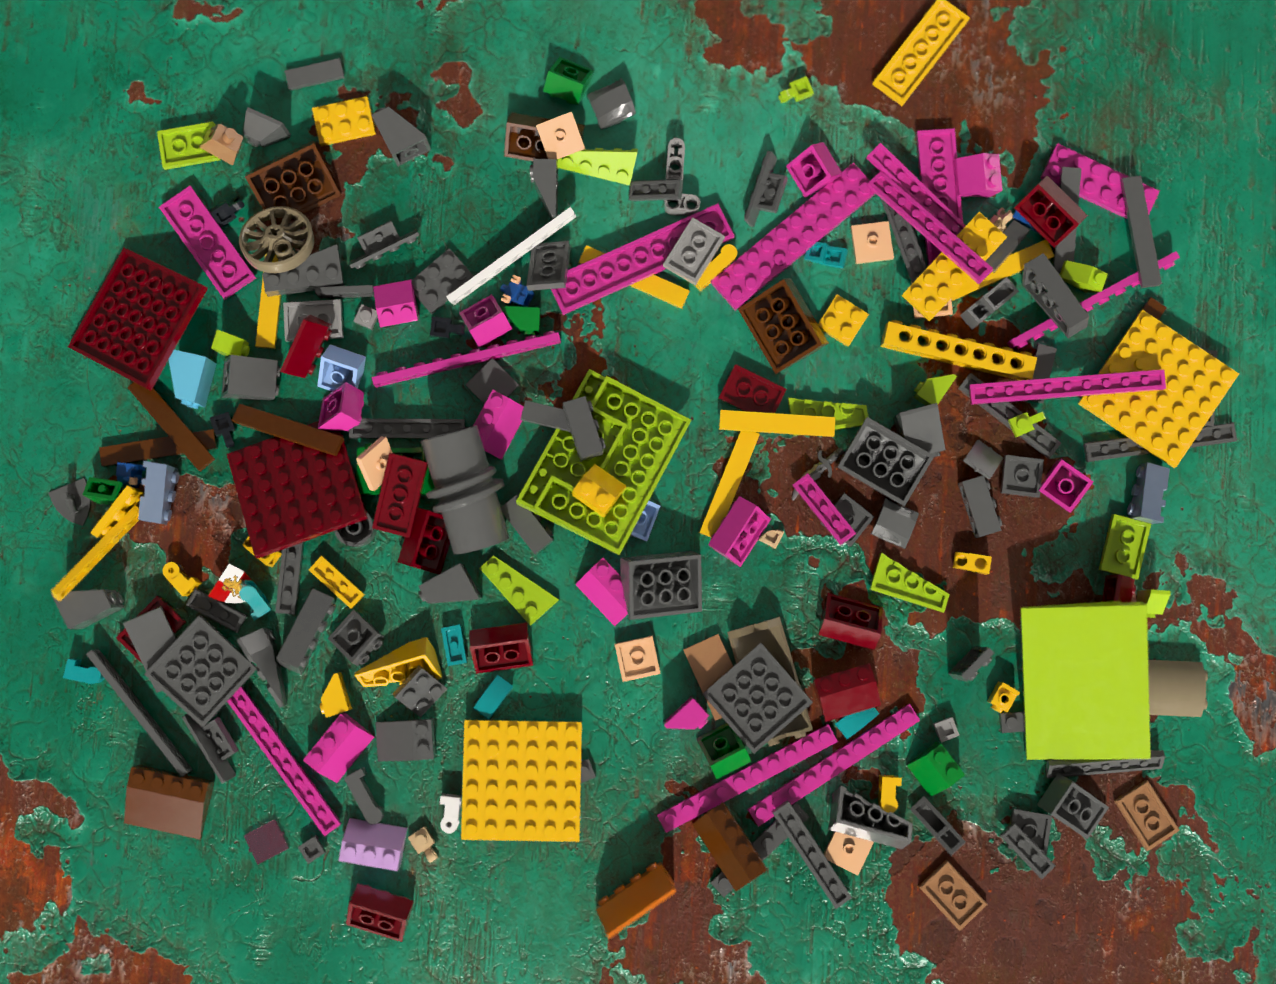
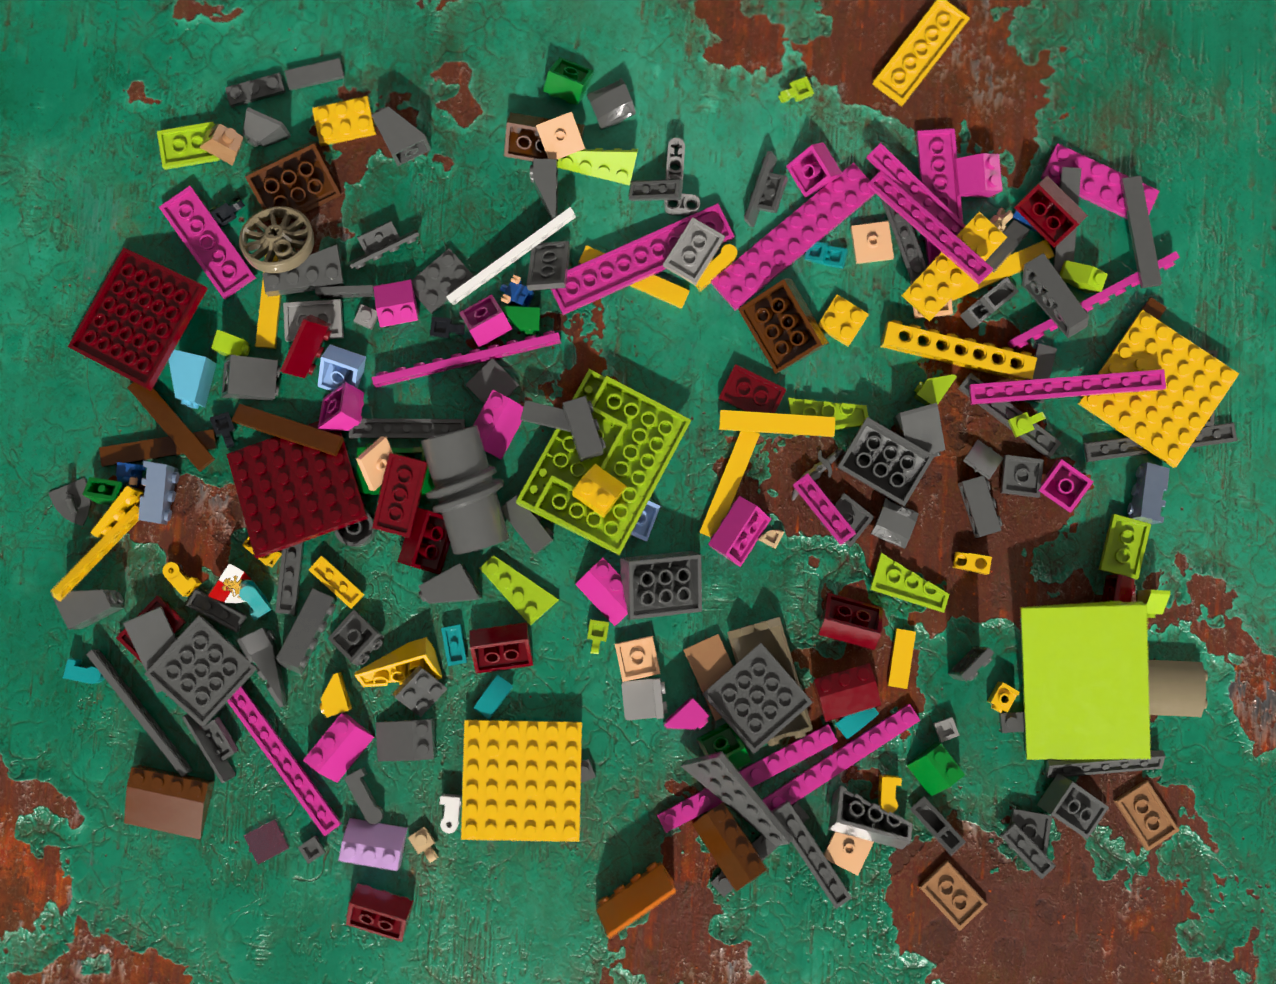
none -> dark grey plate [225,73,286,107]
none -> lime plate [587,619,609,654]
none -> light grey bracket [621,678,667,720]
none -> dark grey wing [681,752,793,846]
none -> yellow tile [887,629,916,689]

